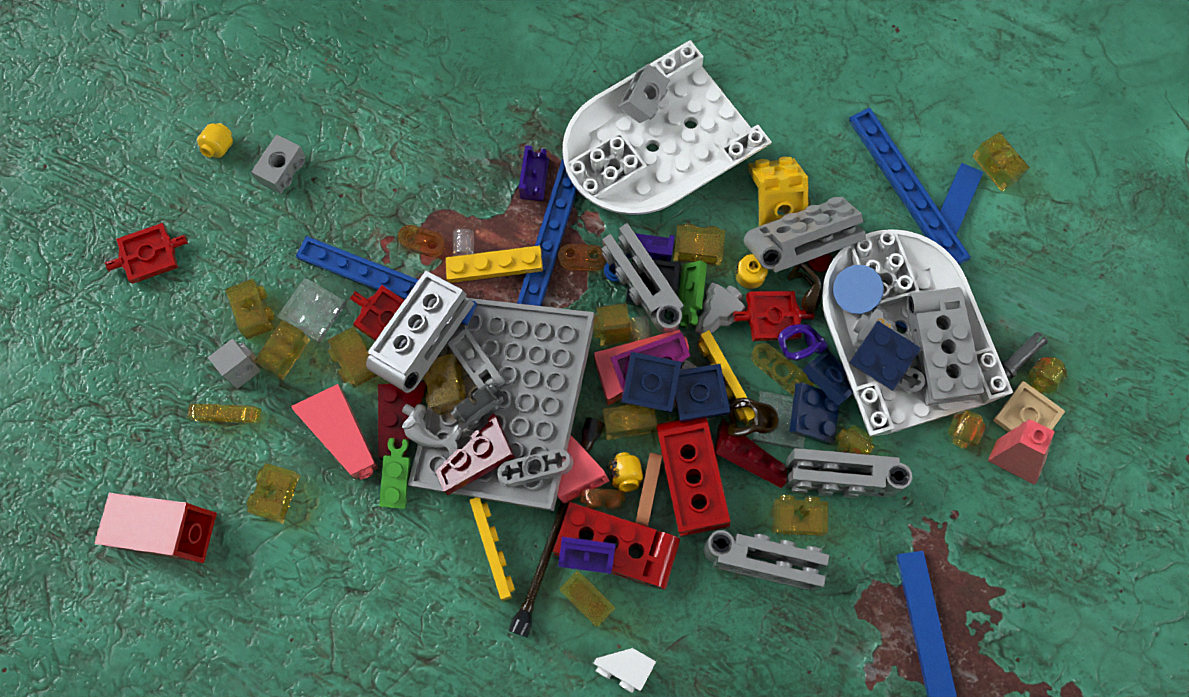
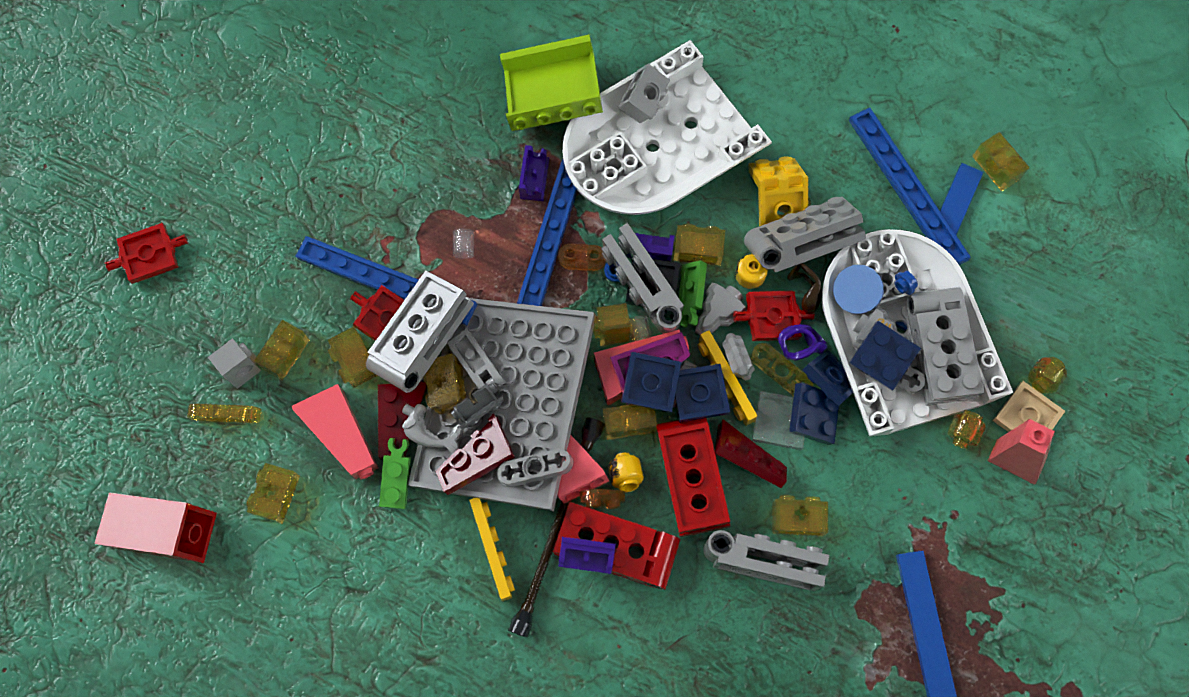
yellow head [197,123,233,158] -> none
clear yellow brick [225,279,275,339] -> none
light grey brick [251,134,306,194] -> none
clear plate [277,278,347,343] -> none
clear orange plate [398,225,445,257] -> none
yellow plate [446,246,543,283] -> none
clear yellow brick [559,570,616,629] -> none
white slope [593,648,656,693] -> none
nougat beam [635,453,662,527] -> none
dark brown piece [728,398,779,437] -> none
light grey hinge [785,448,912,498] -> none
red plate [808,253,832,272] -> none
clear yellow head [835,425,875,455] -> none
dark grey pin [1001,332,1048,379] -> none
none -> lime panel [500,34,603,131]
none -> light grey rock [722,333,755,381]
none -> blue plate [894,271,918,295]

